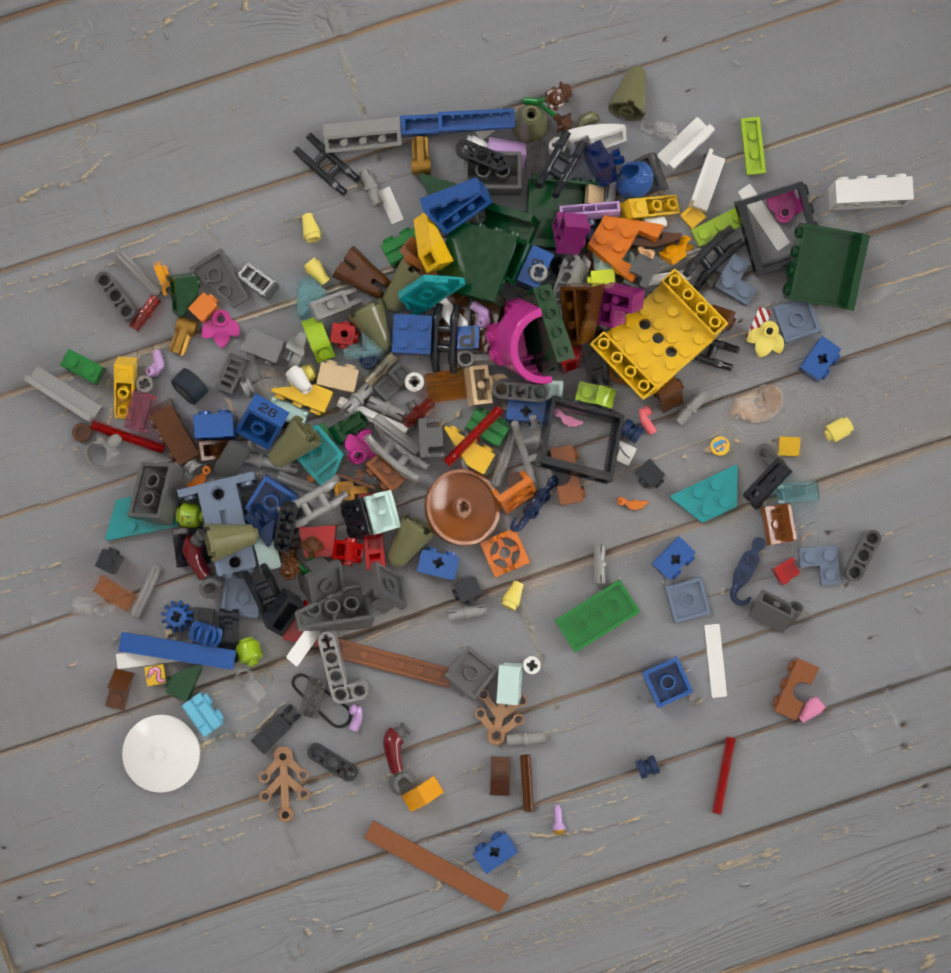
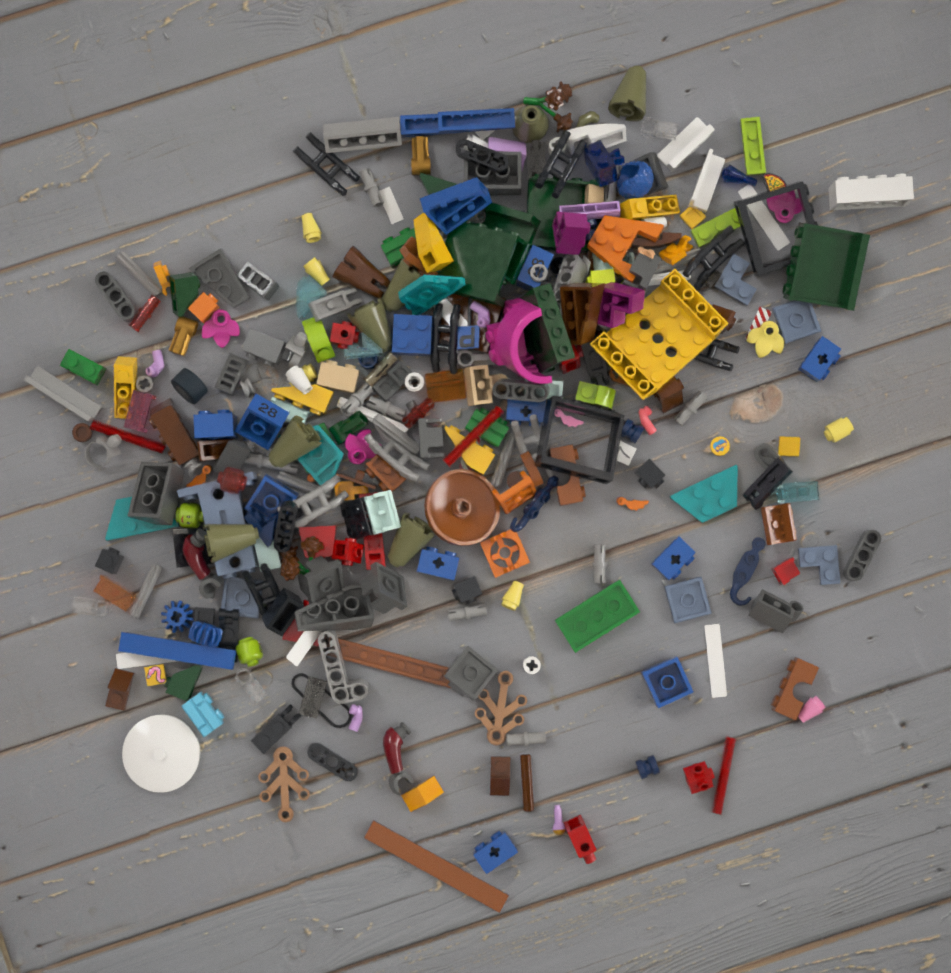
light aqua hinge [496,662,523,705] -> none
none -> clear red head [217,467,247,494]
none -> dark orange beam [520,451,544,487]
none -> red torso [563,814,597,864]
none -> red brick [683,761,715,794]
none -> clear blue cone [722,164,757,186]
none -> tile [762,173,786,191]

